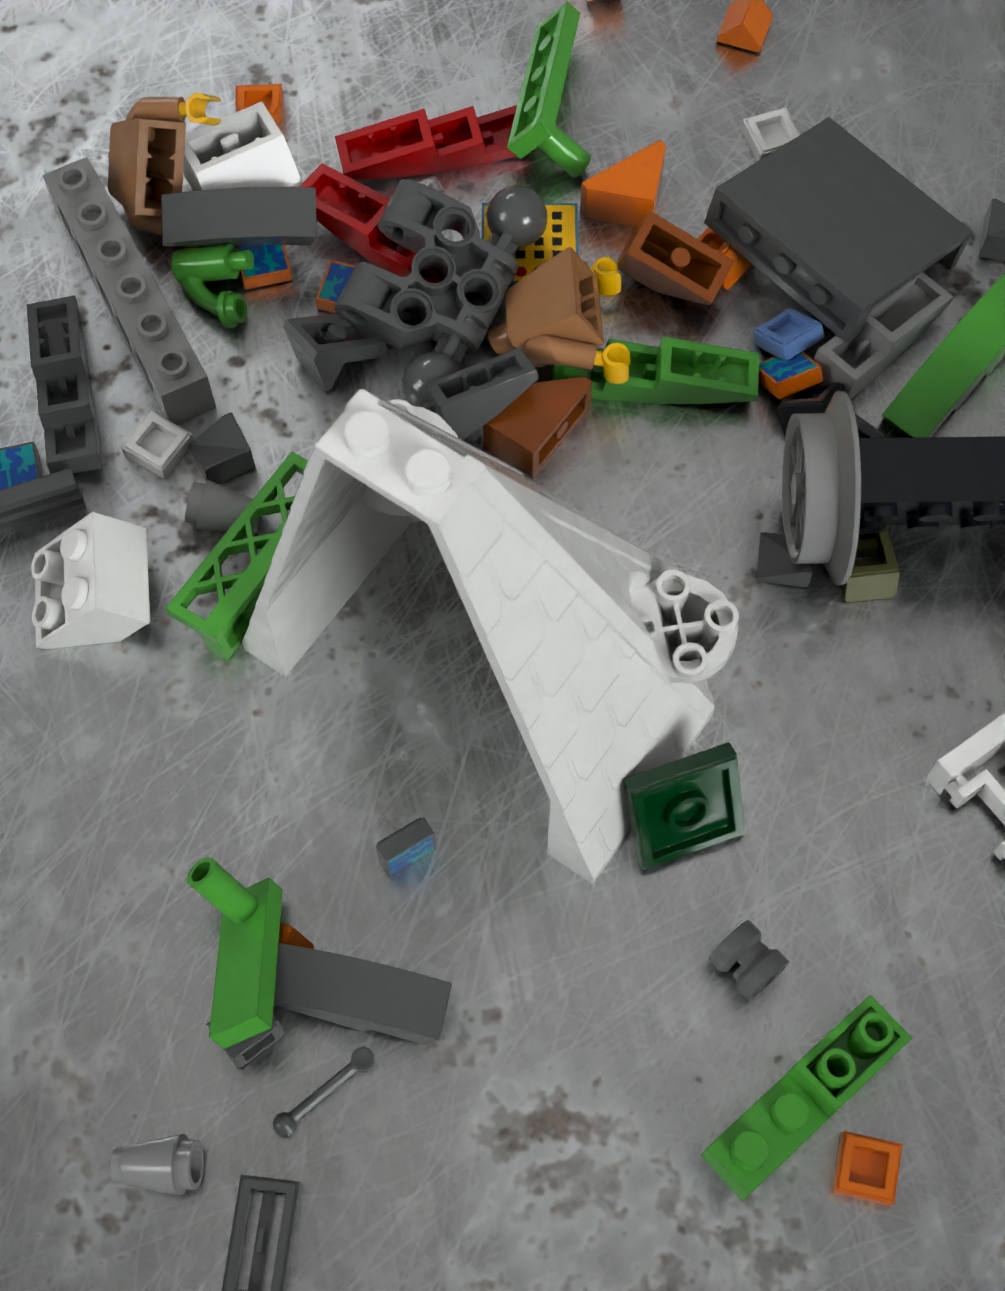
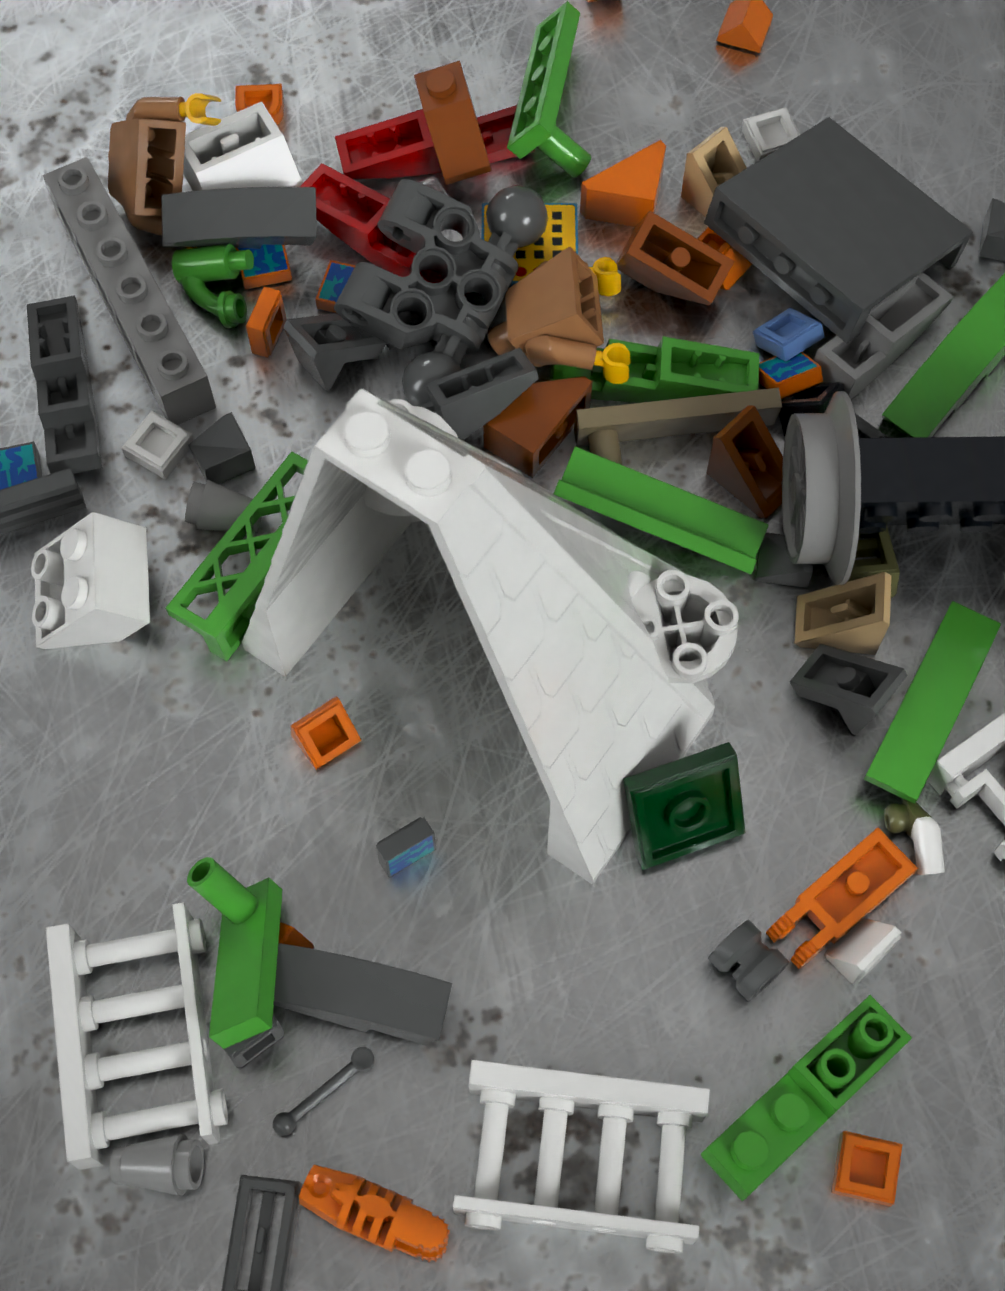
none -> white fence [45,902,228,1170]
none -> orange tile [246,286,287,358]
none -> orange slope [290,696,362,770]
none -> orange hinge [299,1165,450,1262]
none -> dark orange slope [414,60,492,185]
none -> white fence [453,1060,710,1253]
none -> bright green fence [553,446,769,574]
none -> dark tan piece [574,388,782,465]
none -> tan slope [681,126,747,217]
none -> dark orange slope [706,405,783,519]
none -> orange hinge [766,827,918,969]
none -> dark grey slope [790,644,908,735]
none -> tan slope [794,572,891,655]
none -> white slope [825,918,902,985]
none -> bright green slope [864,601,1001,804]
none -> white arm [884,800,945,875]

